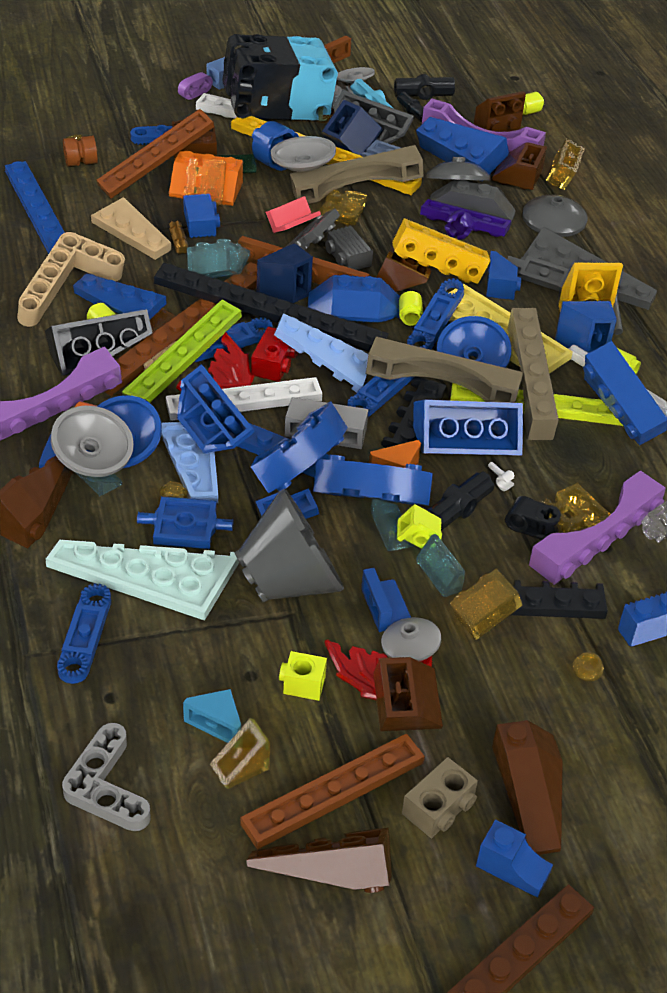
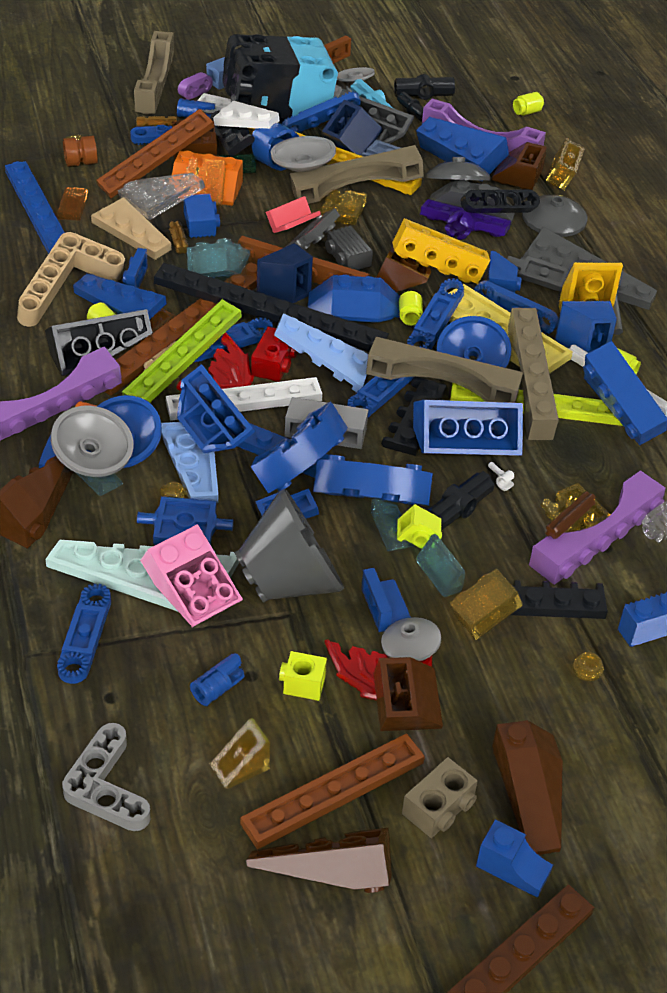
dark azure slope [183,689,241,748] -> none
orange slope [369,440,421,468] -> none
reddish brown slope [474,91,526,132] -> none
black piece [505,496,561,540] -> none
none -> clear orange tile [57,187,88,220]
none -> clear plate [117,173,205,220]
none -> blue plate [123,248,148,288]
none -> dark tan arch [134,31,174,114]
none -> pearl gold axle [136,116,177,127]
none -> bright pink slope [140,524,243,627]
none -> blue hinge [177,98,215,118]
none -> blue hinge [190,653,245,706]
none -> black hinge [210,110,254,157]
none -> white wing [213,101,280,129]
none -> blue plate [282,91,361,133]
none -> black beam [461,190,540,213]
none -> blue plate [474,281,559,334]
none -> reddish brown axle [545,491,596,539]

